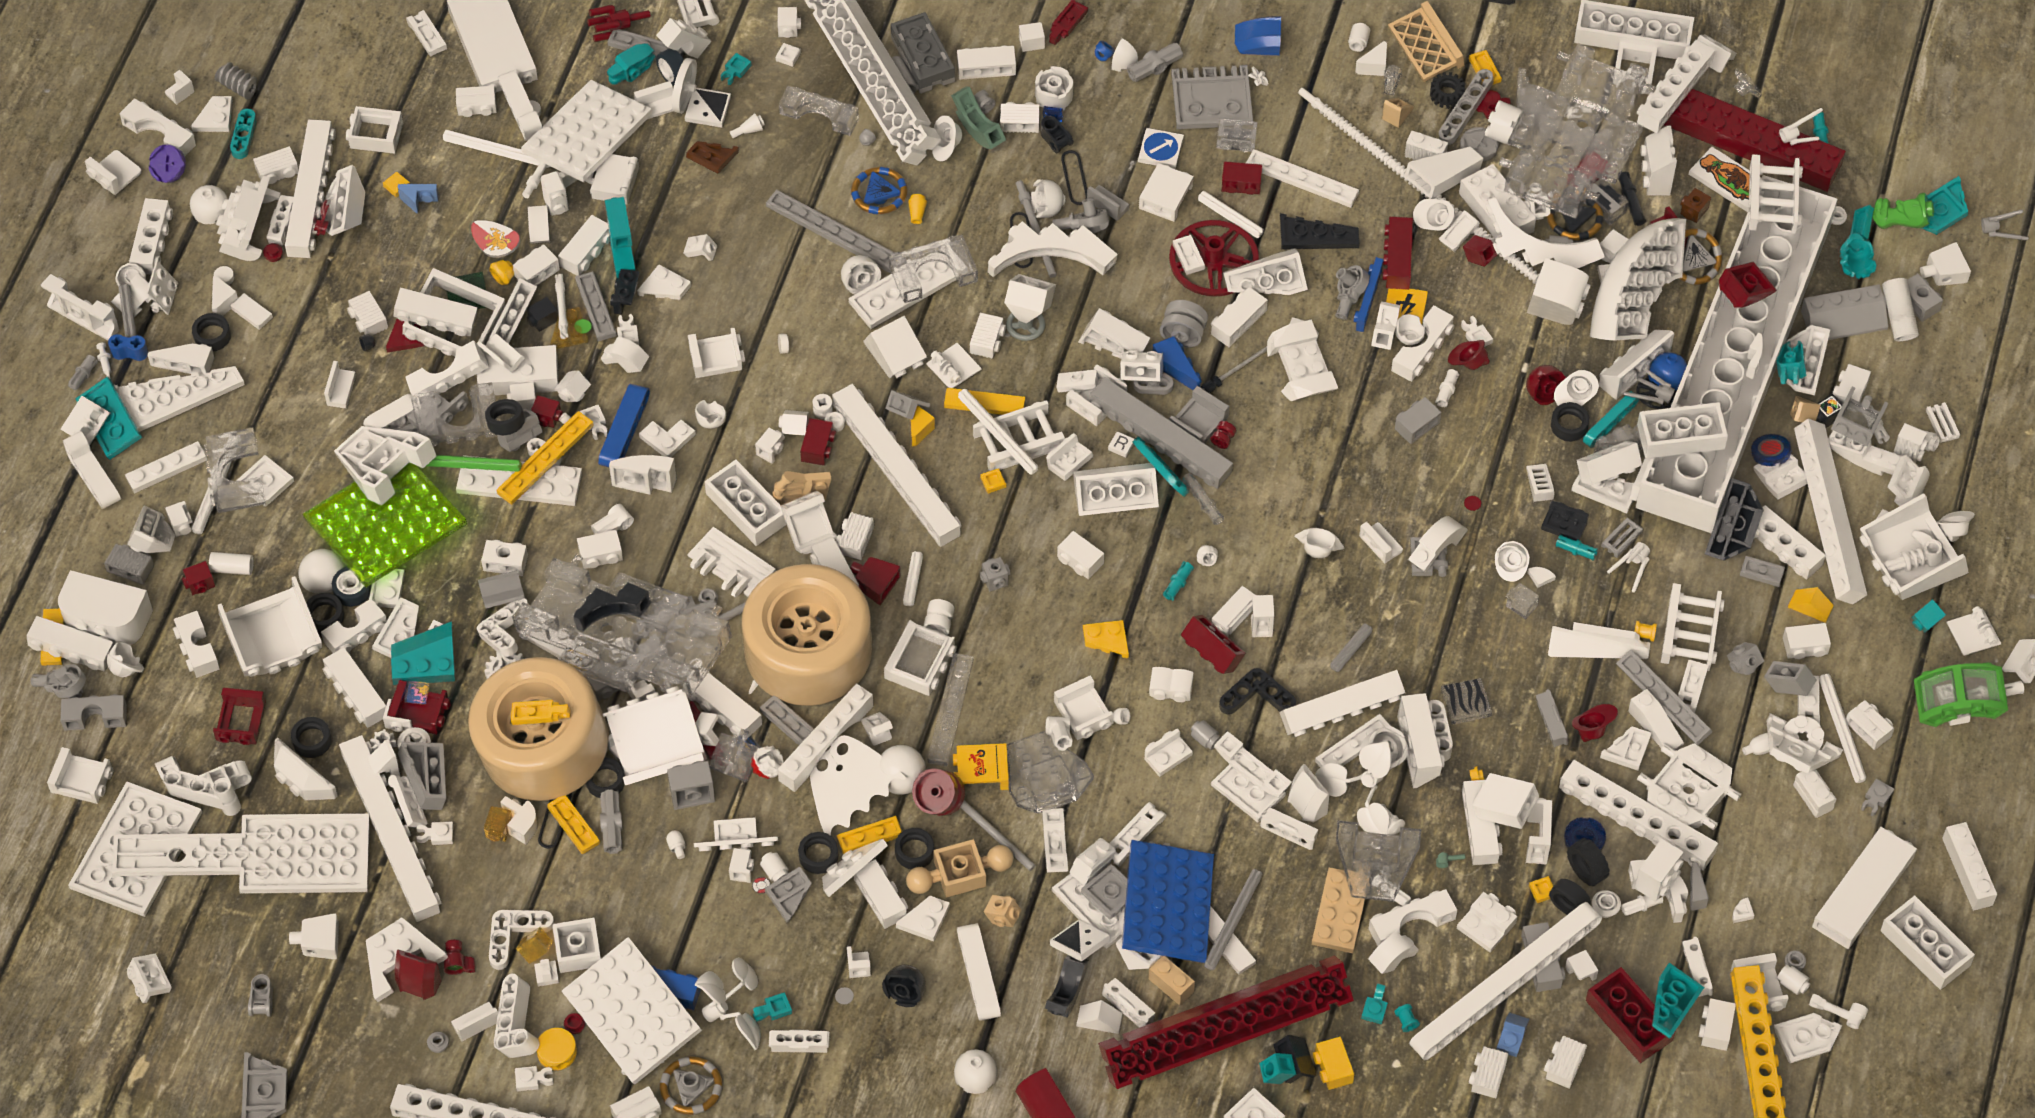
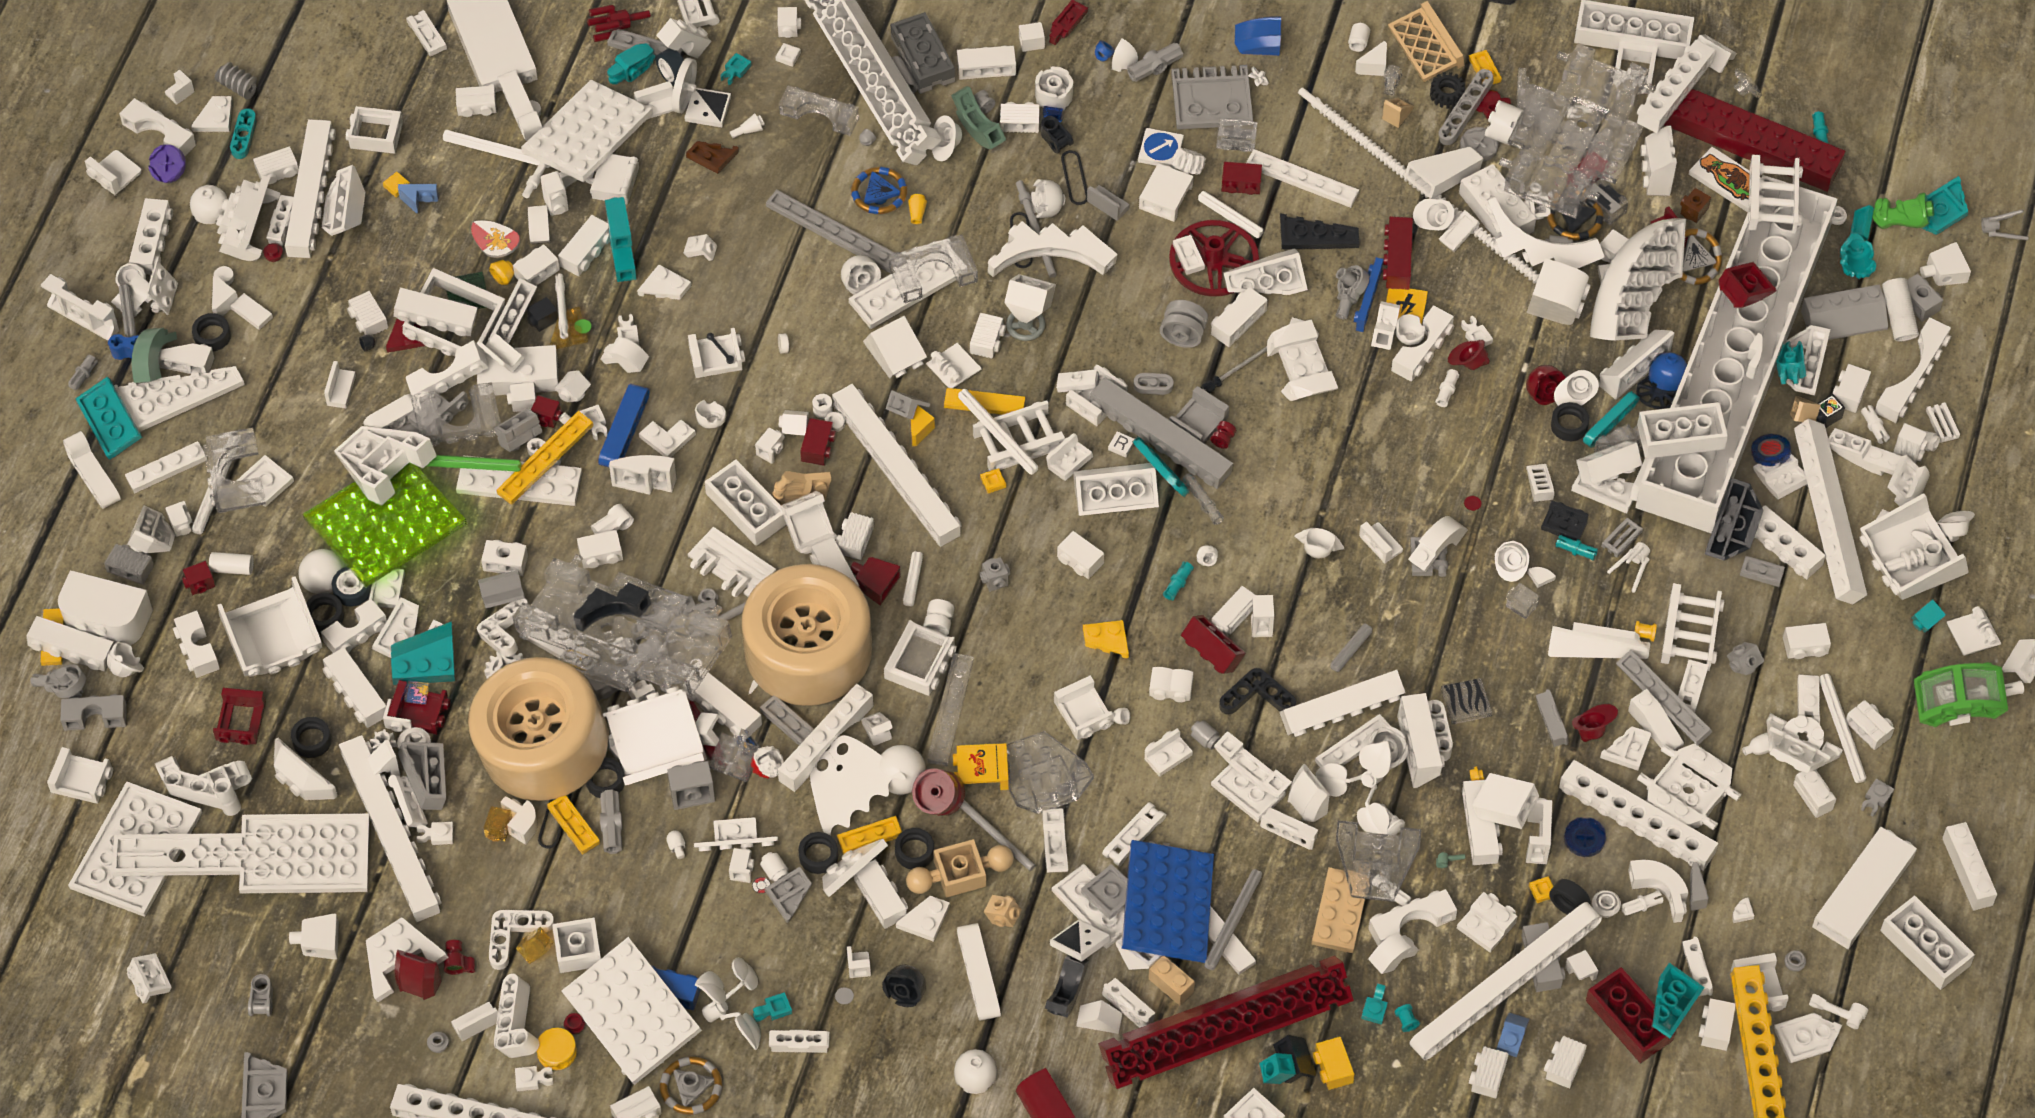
white hinge [61,396,110,446] -> none
white piece [96,343,112,381] -> none
dark red plate [314,200,329,236] -> none
black tyre [485,399,525,436] -> none
yellow hinge [511,700,571,725] -> none
white tile [534,959,559,987] -> none
light grey tile [575,271,617,342] -> none
black bracket [610,269,640,315] -> none
white piece [1045,716,1073,751] -> none
light grey pin [1052,198,1109,233] -> none
white brick [1070,838,1116,885] -> none
white wedge [1078,308,1150,359] -> none
white brick [1121,350,1163,382] -> none
blue slope [1153,336,1202,390] -> none
light grey brick [1395,397,1441,444] -> none
white brick [1405,131,1448,160] -> none
dark red brick [1463,235,1497,267] -> none
black tyre [1567,838,1610,887] -> none
black pin [1617,171,1646,226] -> none
light grey plant [1623,369,1675,404] -> none
white brick [1635,839,1684,901] -> none
light grey brick [1764,661,1817,696] -> none
white brick [1777,965,1810,995] -> none
white plant [1779,108,1823,145] -> none
yellow slope [1788,587,1834,623] -> none
light grey window [1831,386,1889,446] -> none
none -> sand green arch [132,328,177,383]
none -> black hinge [707,333,734,364]
none -> white gear [1172,148,1206,175]
none -> white arch [1875,317,1951,423]

